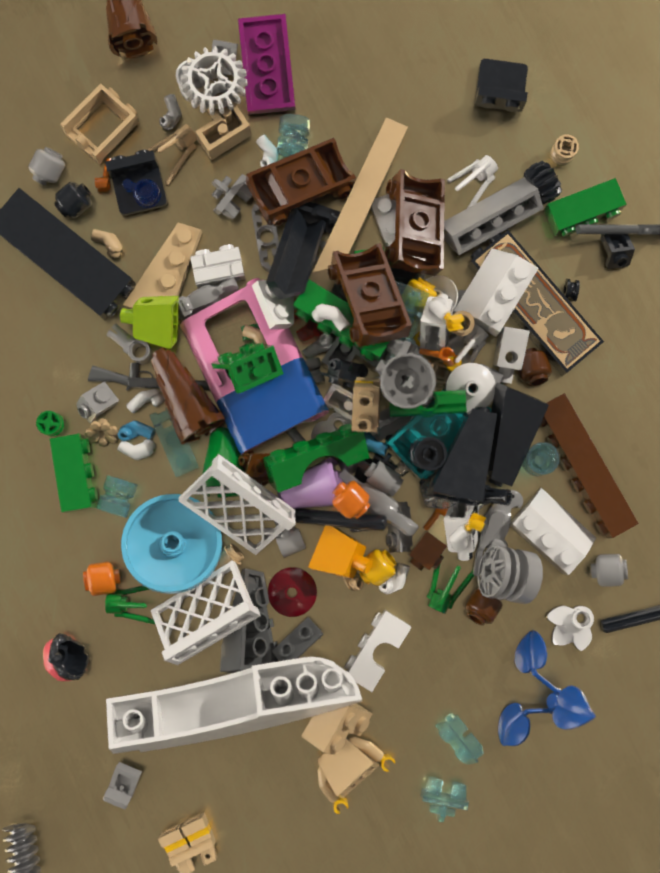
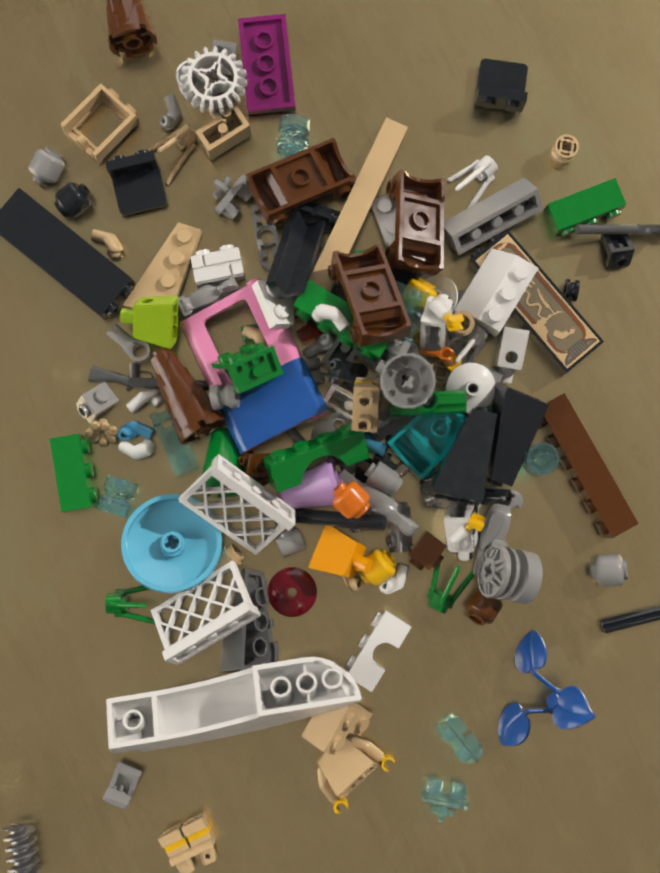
green wheel [36,411,65,437] -> none
black hair [43,633,89,682] -> none
orange head [83,562,121,596] -> none
orange hand [95,158,111,192] -> none
clear blue piece [123,179,161,208] -> none
white arm [256,135,279,167] -> none
dark grey hinge [272,617,324,661] -> none
black wheel [408,437,447,471] -> none
orange hand [423,501,450,531] -> none
white slope [510,488,596,575] -> none
reddish brown head [519,348,552,386] -> none
black gear [524,161,562,205] -> none
white plate [547,606,594,651] -> none
none -> light grey wheel [210,383,240,410]

